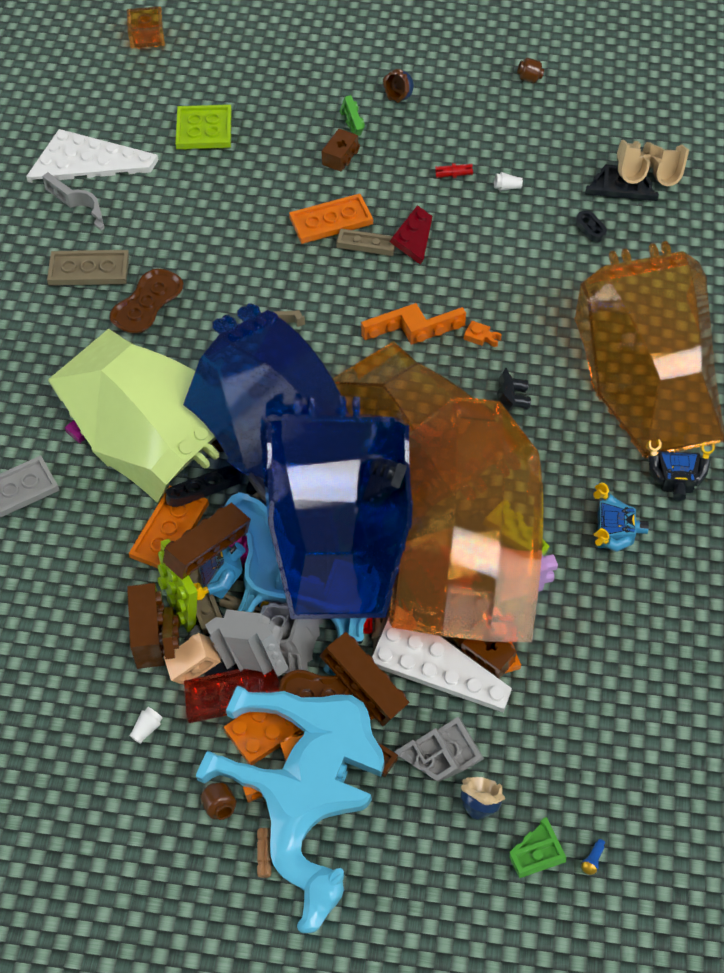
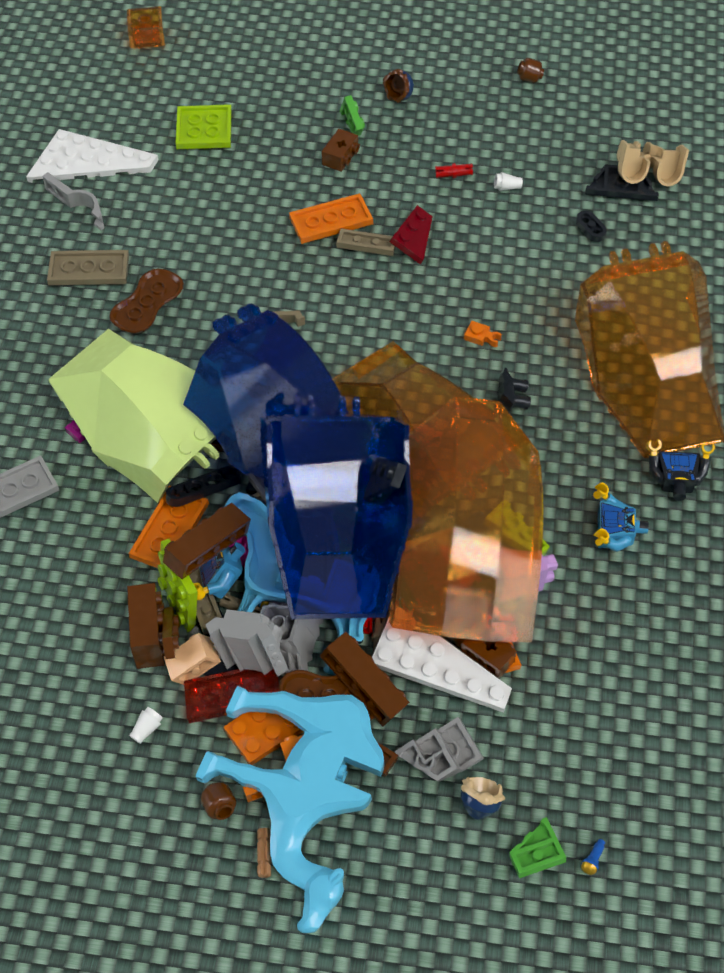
orange bracket [361,303,466,345] -> none

